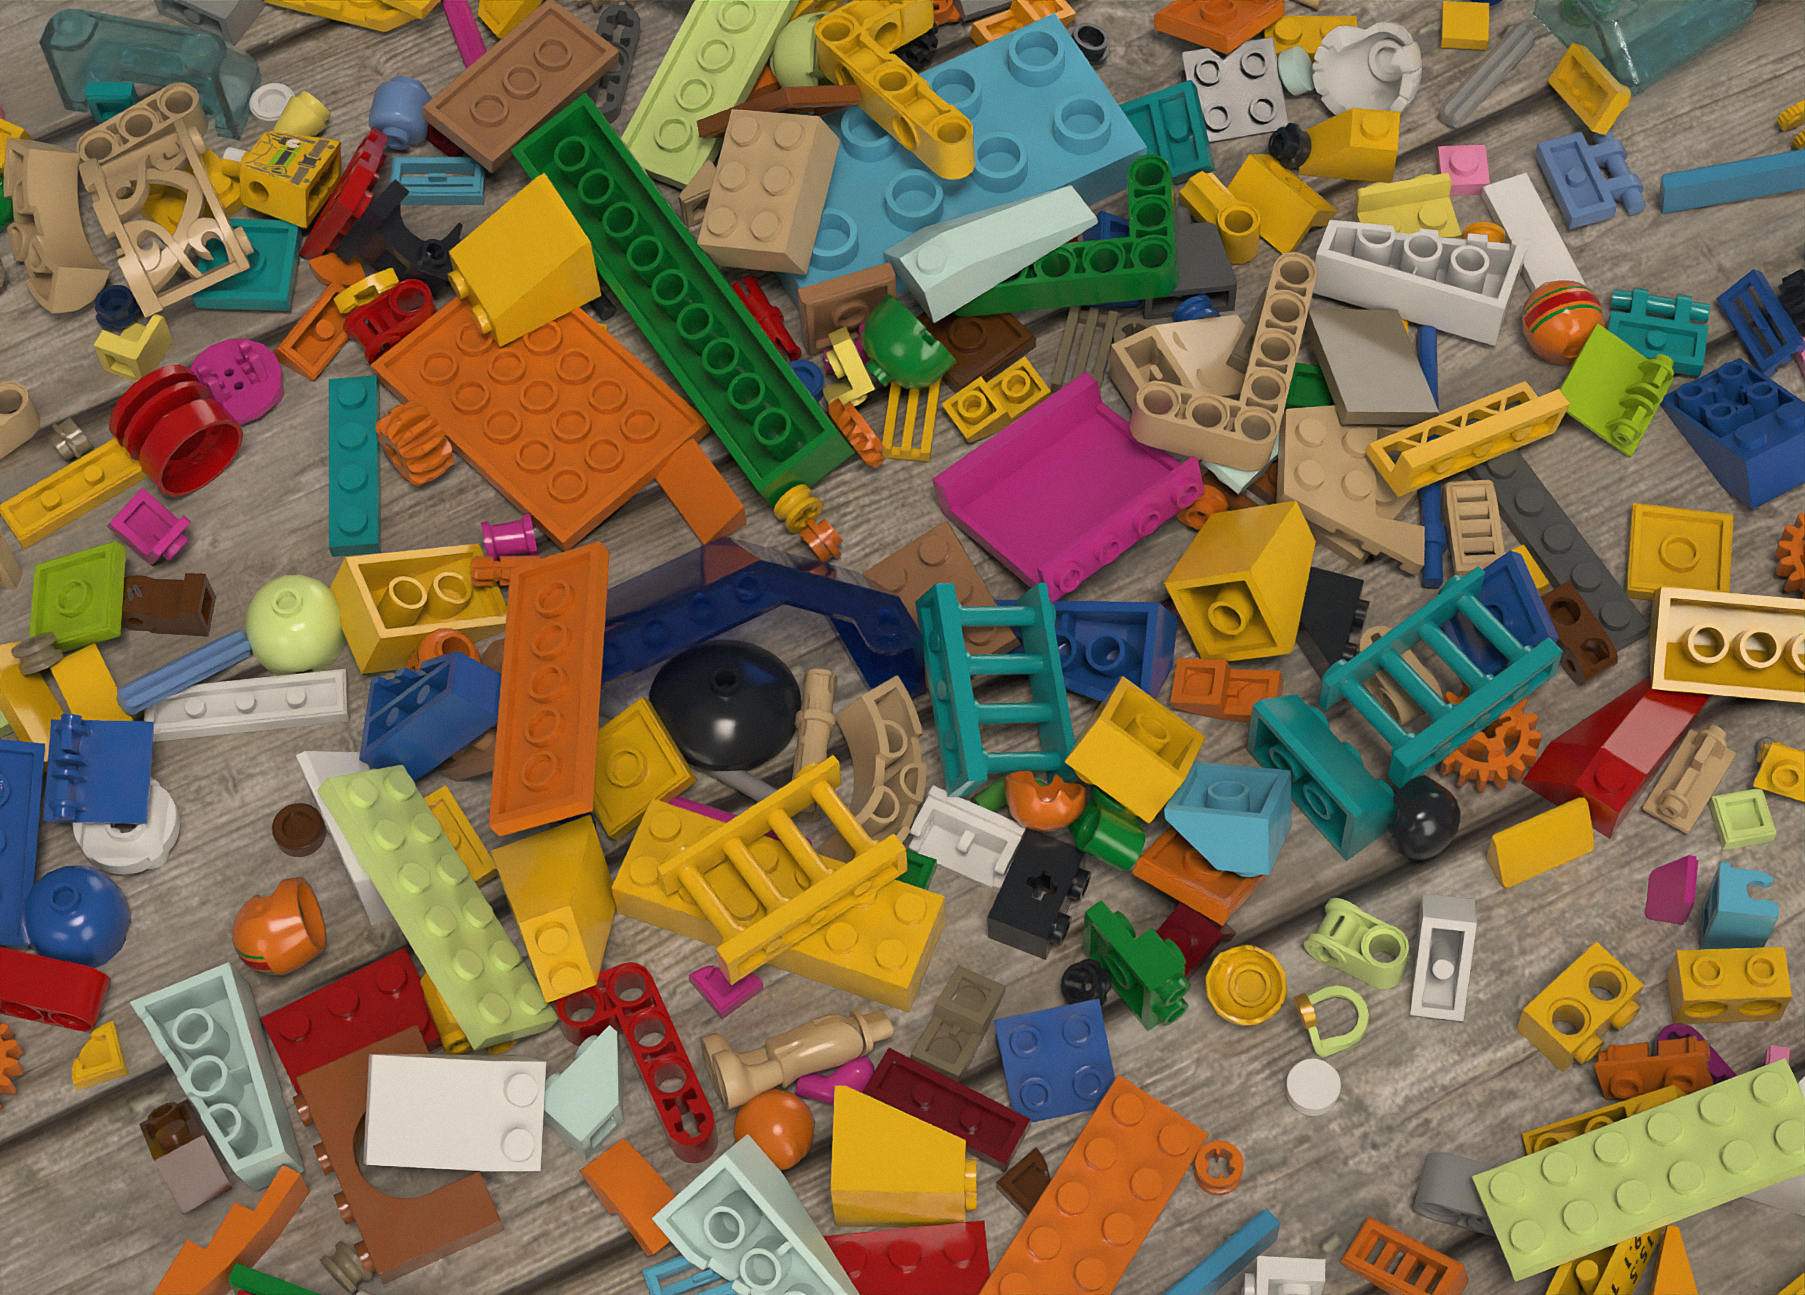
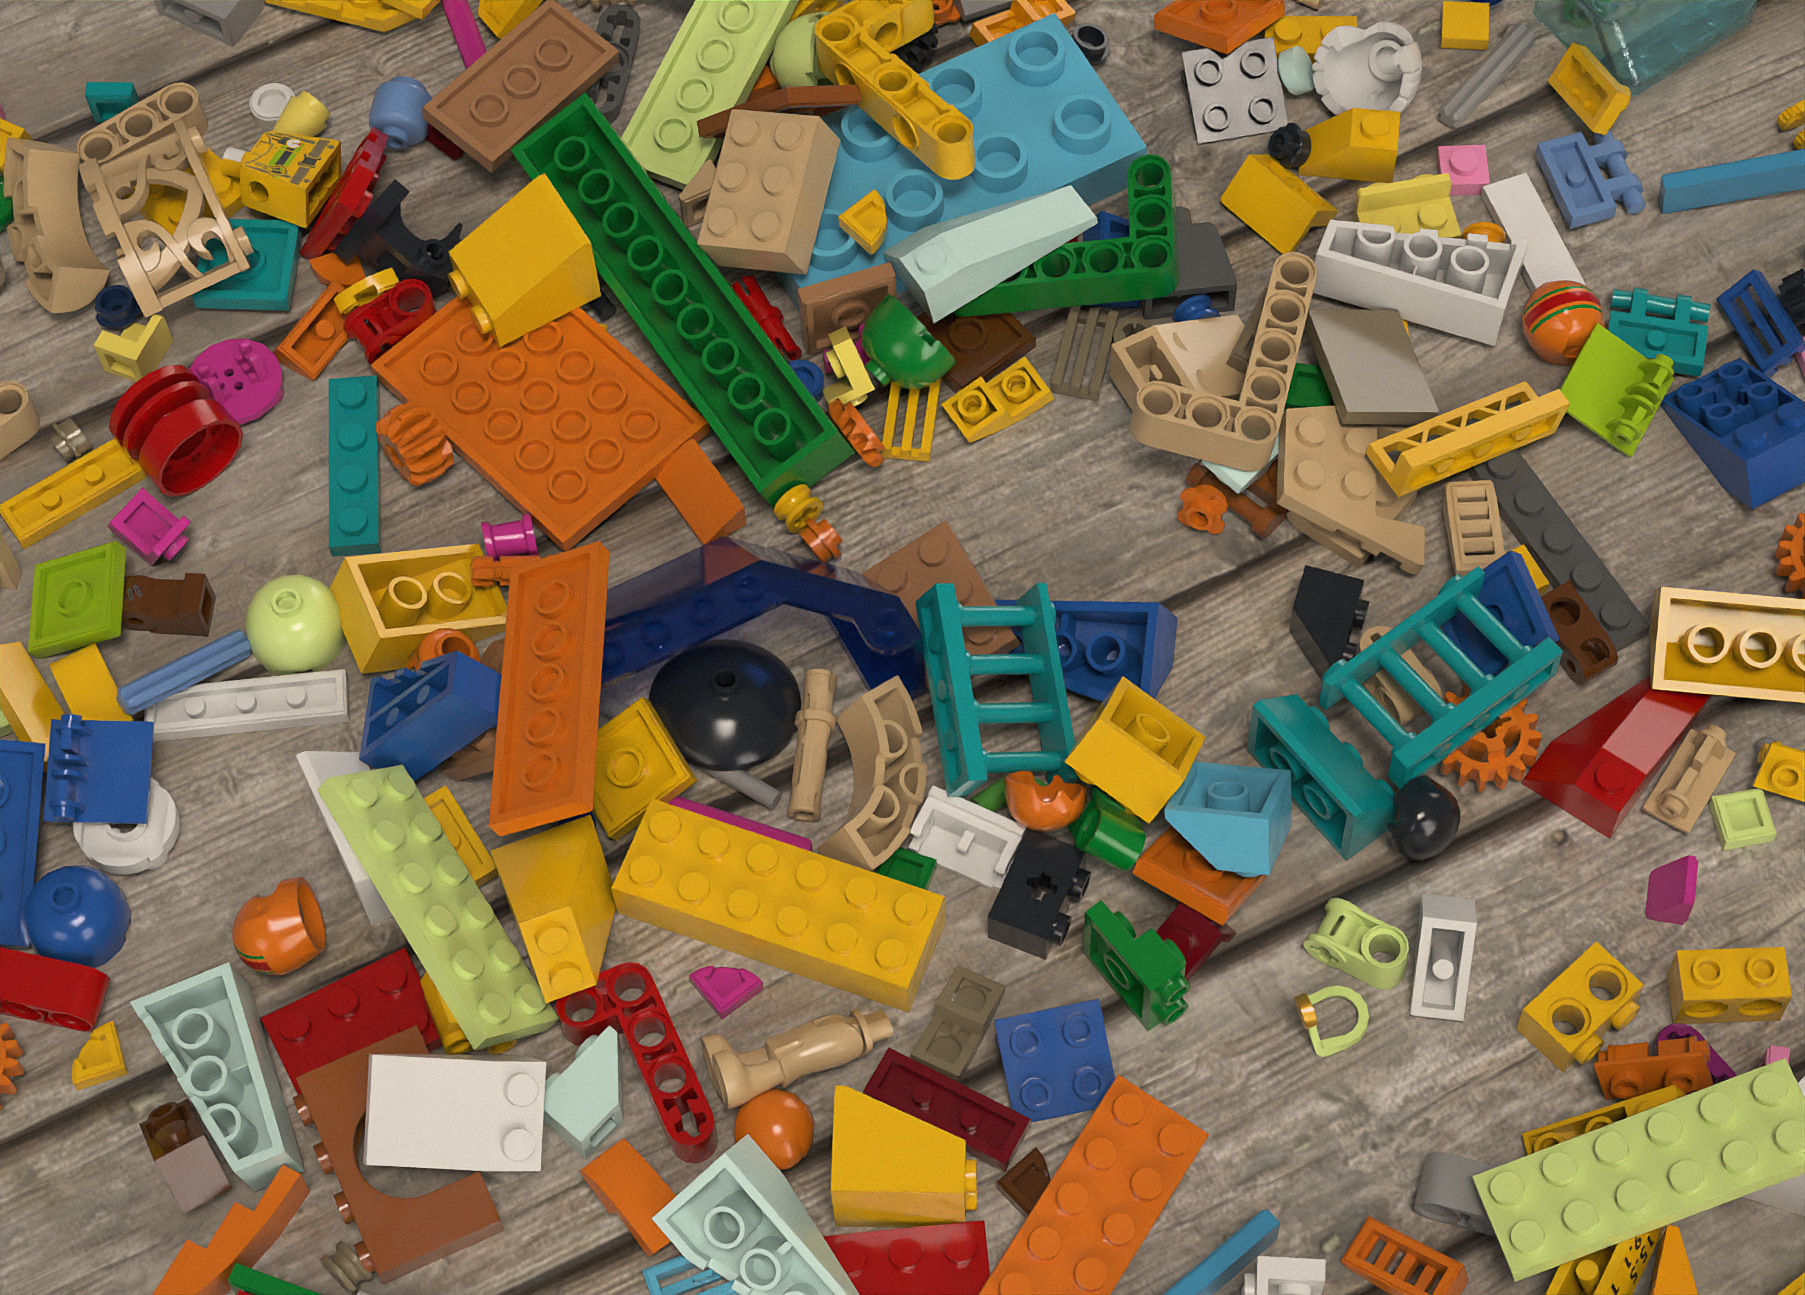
dark tan bush [11,632,64,675] -> none
clear light blue windscreen [39,9,262,140] -> none
reddish brown tile [272,803,326,857] -> none
medium azure tile [390,157,487,205] -> none
yellow fence [656,755,908,985] -> none
dark pink arm [796,1055,875,1105] -> none
dark pink panel [932,372,1205,603] -> none
black plate [1061,959,1112,1007] -> none
teal wing [1119,80,1216,185] -> none
yellow slope [1164,501,1316,661] -> none
orange slope [1170,658,1284,723] -> none
yellow piece [1179,171,1260,264] -> none
orange bush [1194,1140,1244,1196] -> none
yellow hair [1205,945,1288,1026] -> none
white tile [1286,1059,1341,1116] -> none
blue bar [1417,326,1447,588] -> none
yellow slope [1486,797,1595,888] -> none
yellow tile [1625,503,1734,601] -> none
medium azure hinge [1700,861,1779,950] -> none
none -> yellow tile [838,189,887,255]

